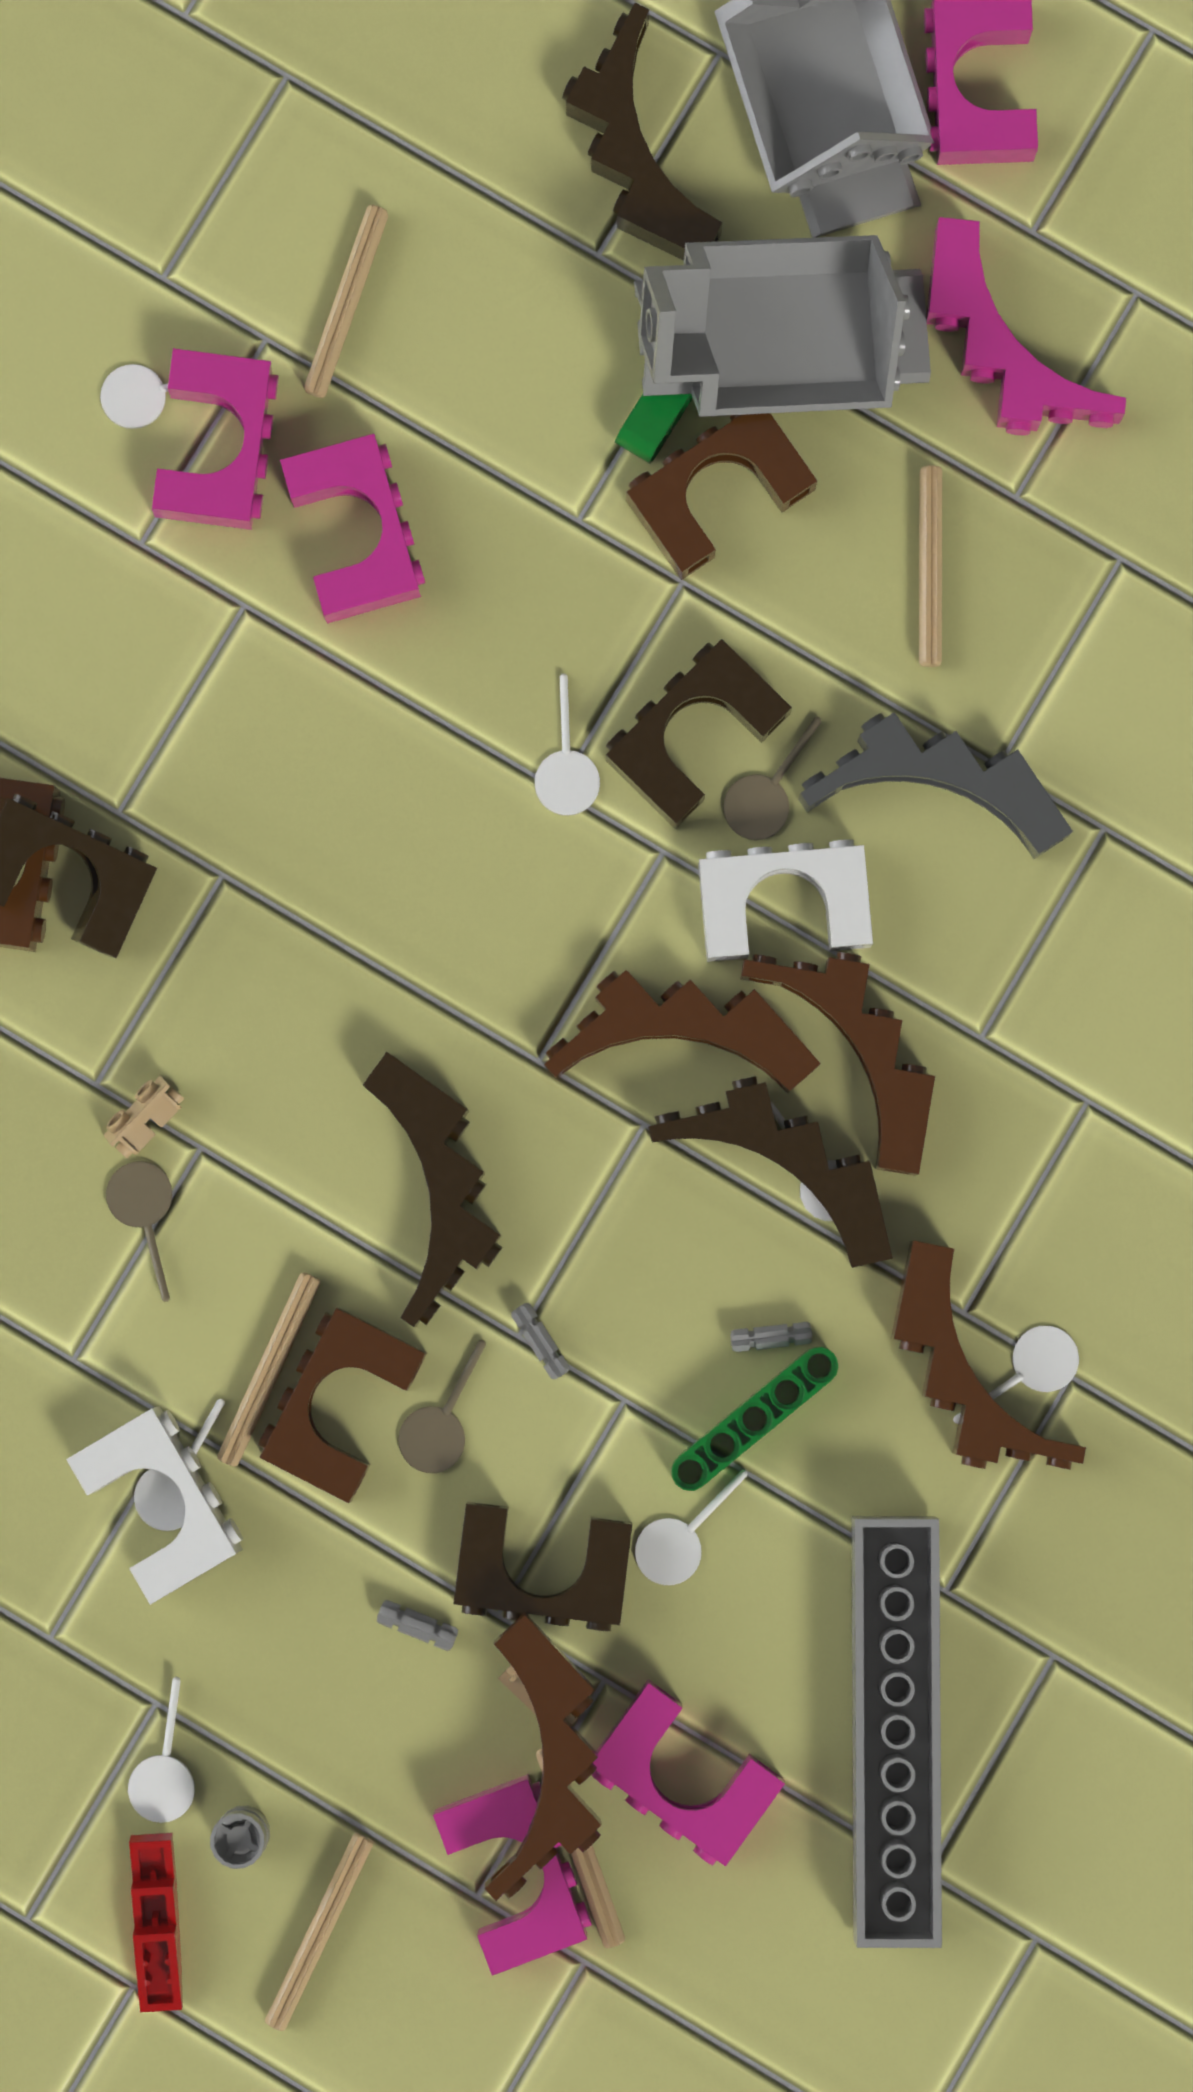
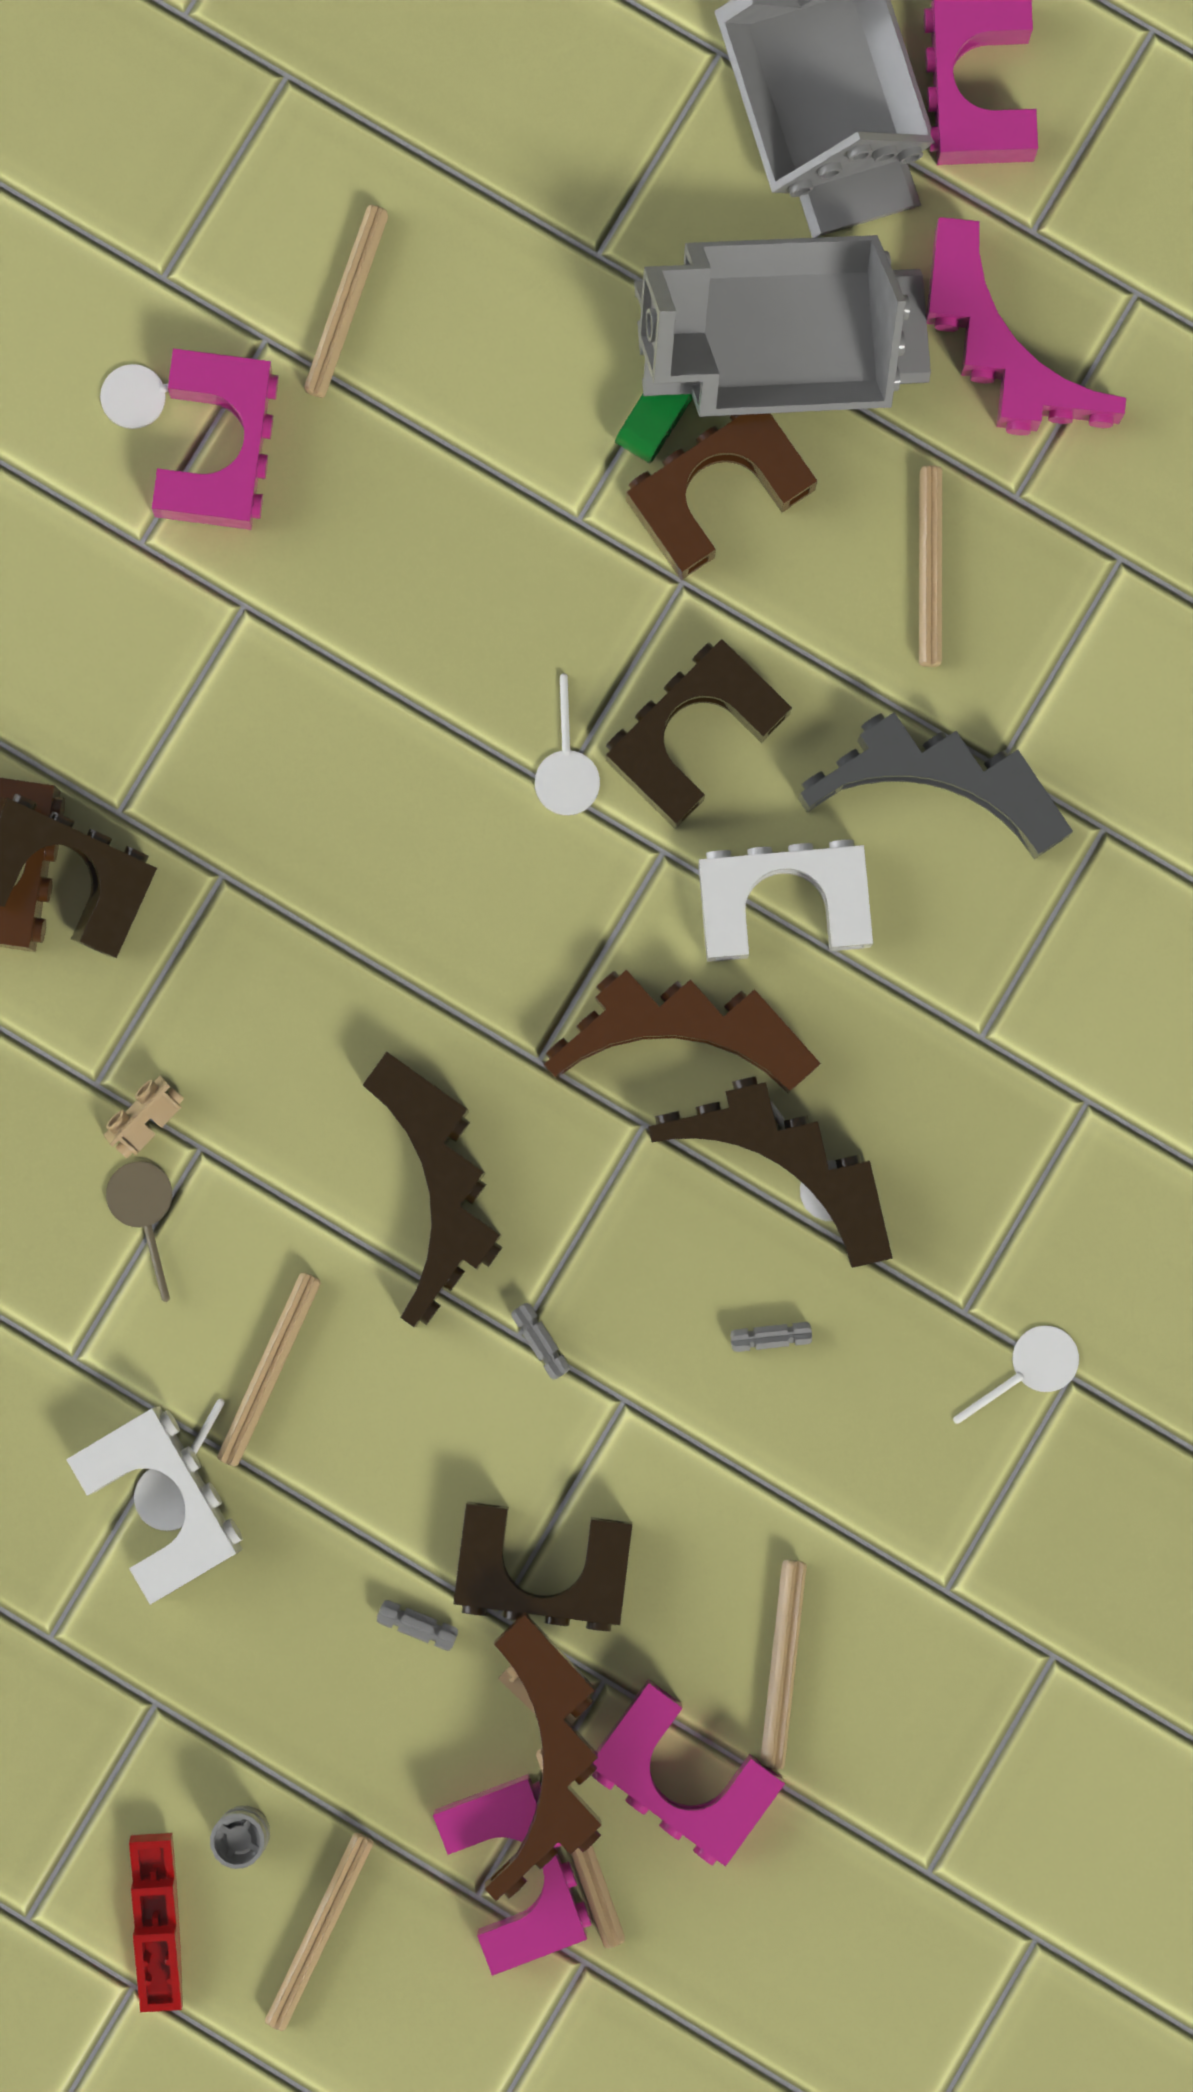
white piece [128,1677,195,1823] -> none
reddish brown arch [258,1308,427,1503] -> none
dark pink arch [280,434,425,624] -> none
dark tan piece [399,1340,486,1473] -> none
dark brown arch [562,3,722,261] -> none
white piece [635,1470,748,1585] -> none
green beam [671,1347,839,1491] -> none
dark tan piece [724,717,821,840] -> none
reddish brown arch [740,952,935,1176] -> none
light grey brick [852,1516,942,1948] -> none
reddish brown arch [891,1240,1086,1470] -> none
none -> tan axle [760,1560,807,1769]

